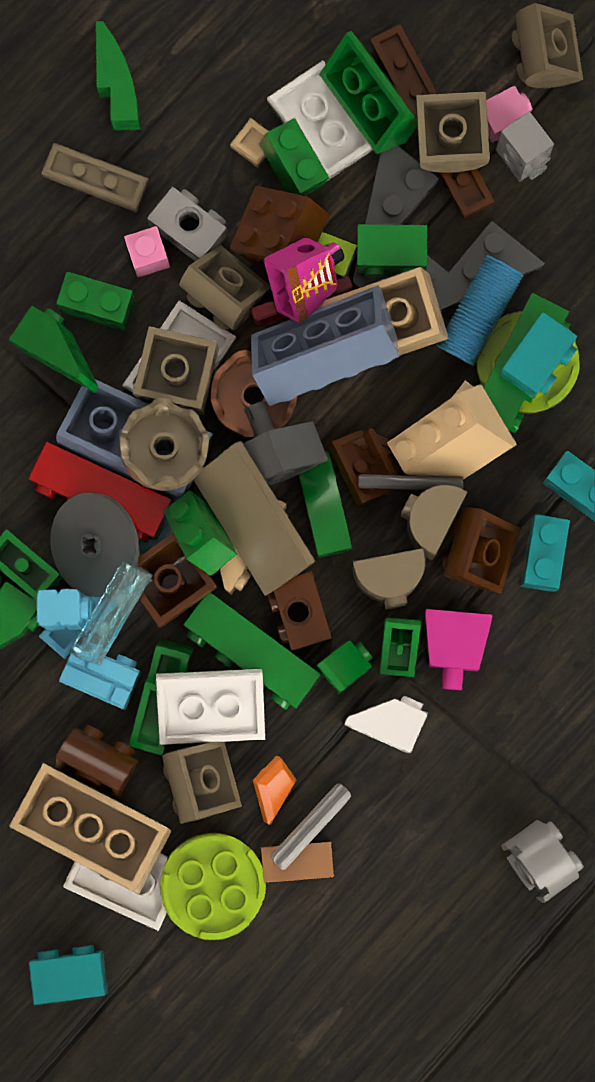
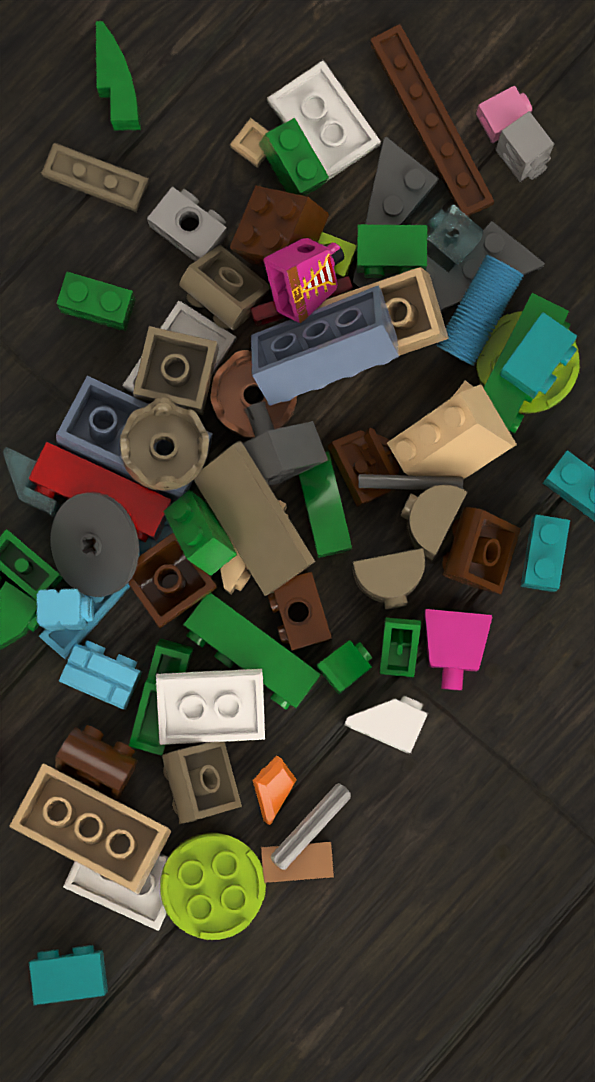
green slope [9,306,99,393] -> none
clear light blue tile [70,561,153,665] -> none
bright pink brick [124,226,170,277] -> none
green slope [319,31,418,154] -> none
dark tan brick [416,92,490,173] -> none
light grey brick [502,820,583,903] -> none
dark tan brick [512,3,583,88] -> none
none -> clear light blue slope [3,447,60,517]
none -> clear light blue brick [427,204,484,265]

